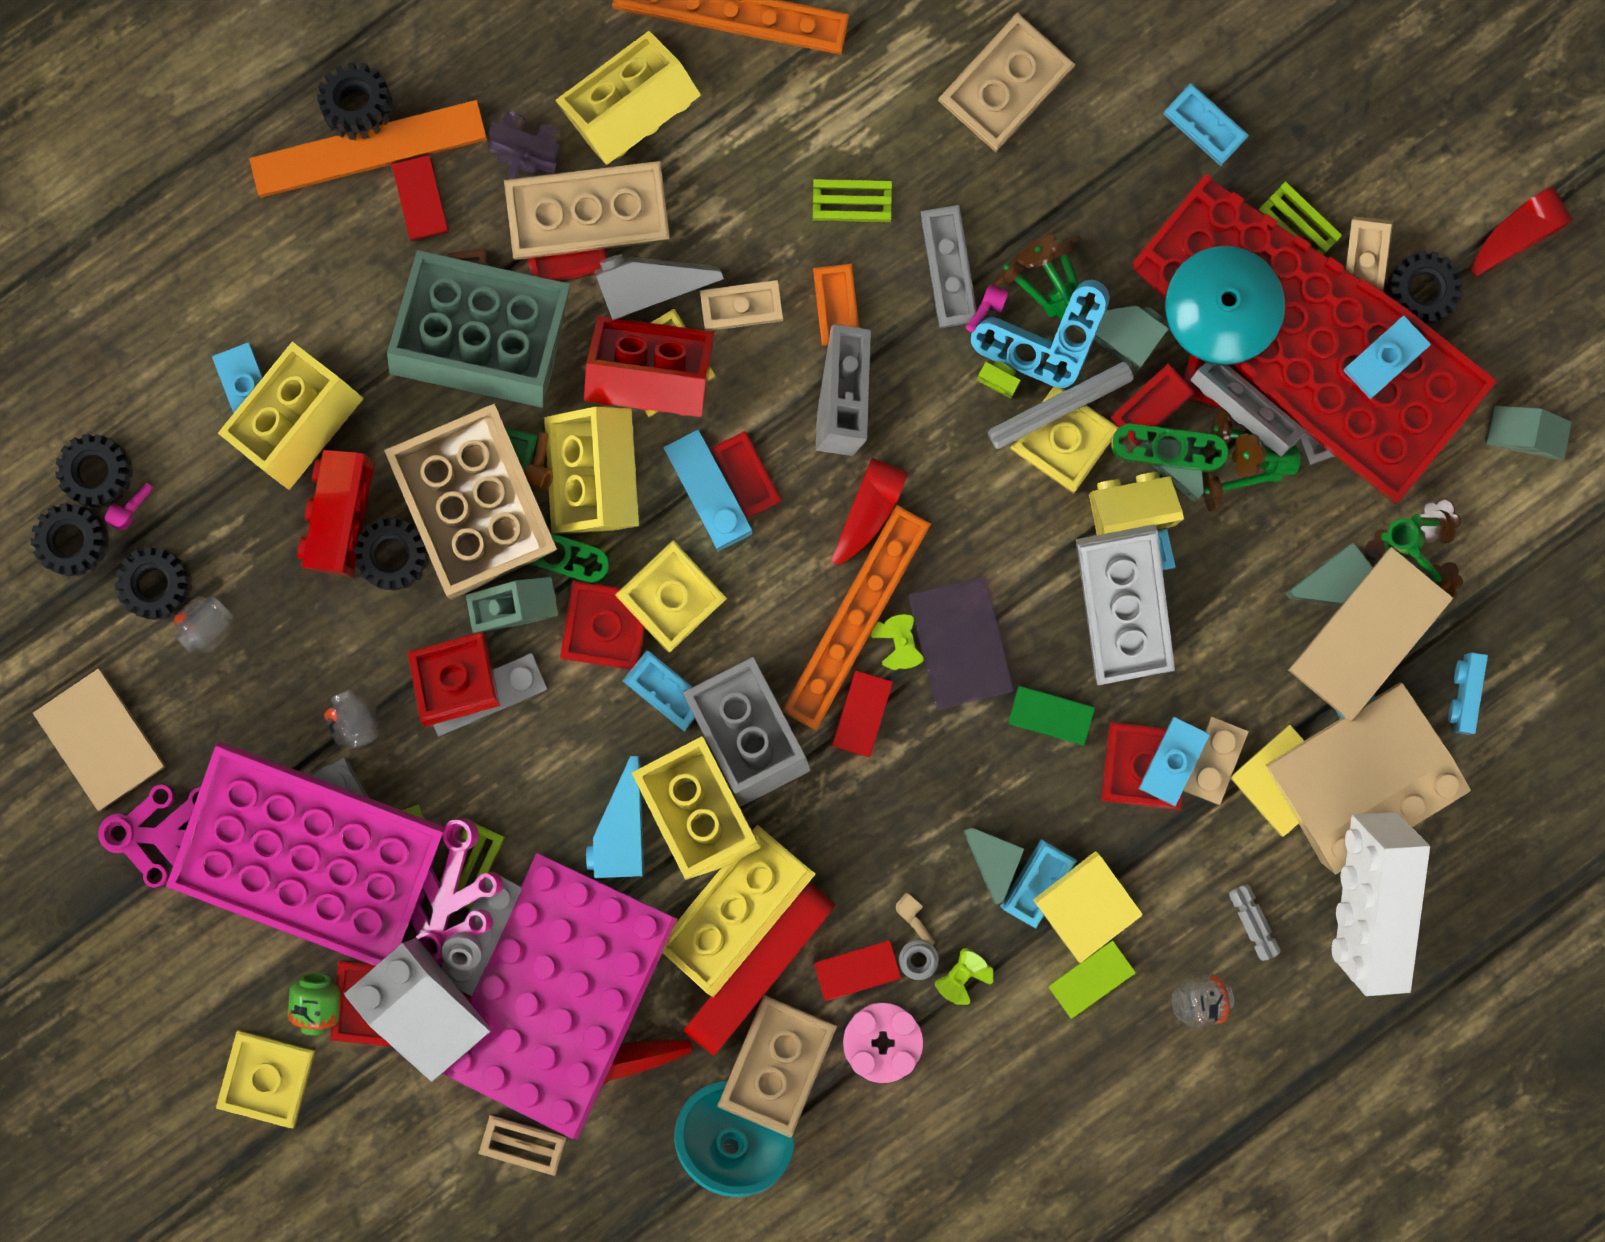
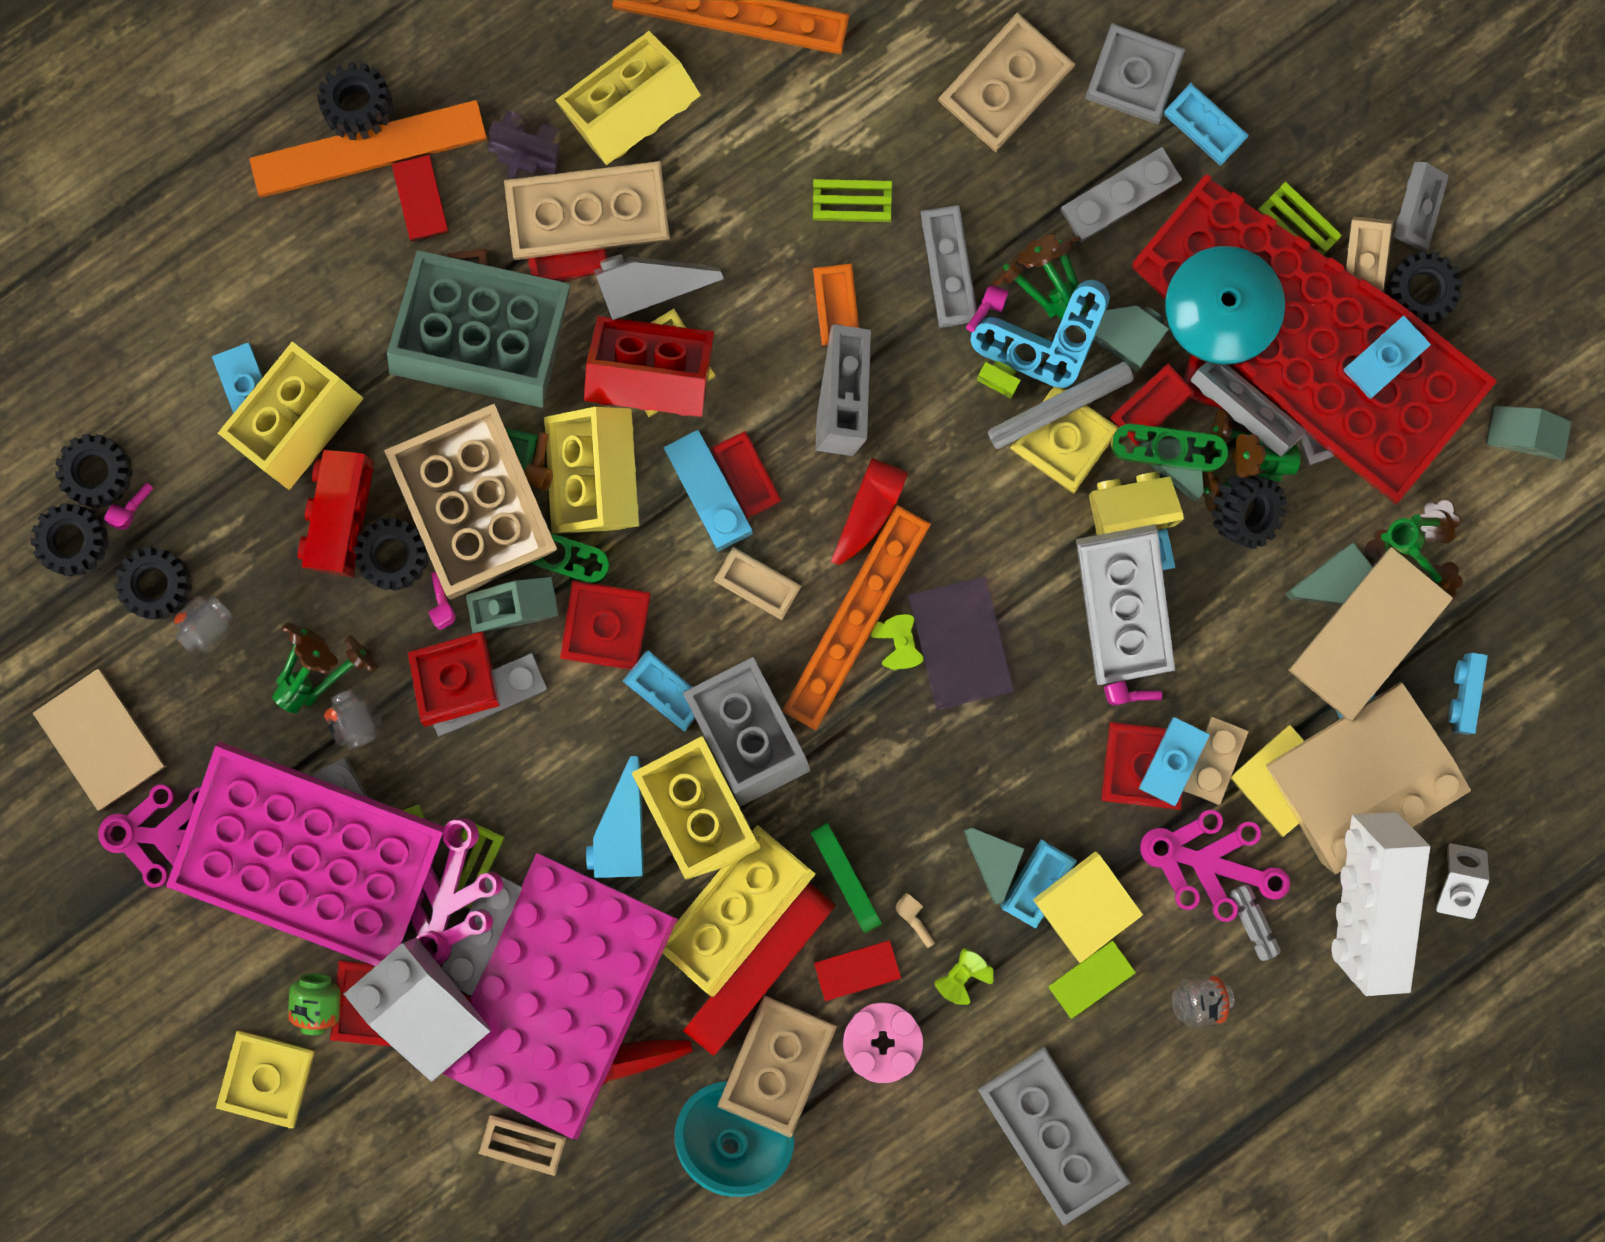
light grey plate [442,932,482,971] -> none
light yellow tile [615,541,727,652] -> none
tan plate [700,280,783,331] -> none
red tile [832,670,893,758] -> none
light grey plate [899,940,939,980] -> none
green tile [1008,686,1095,746] -> none
red piece [1471,187,1574,278] -> none
none -> plant [272,623,378,714]
none -> dark pink hand [428,572,456,630]
none -> tan tile [713,547,802,621]
none -> green beam [810,823,882,934]
none -> light grey tile [977,1046,1130,1226]
none -> light grey plate [1060,147,1182,243]
none -> light grey tile [1085,23,1185,125]
none -> dark pink hand [1104,681,1162,706]
none -> dark pink plant [1140,810,1290,922]
none -> black tyre [1212,475,1287,549]
none -> light grey plate [1394,162,1449,250]
none -> white bracket [1436,843,1489,919]

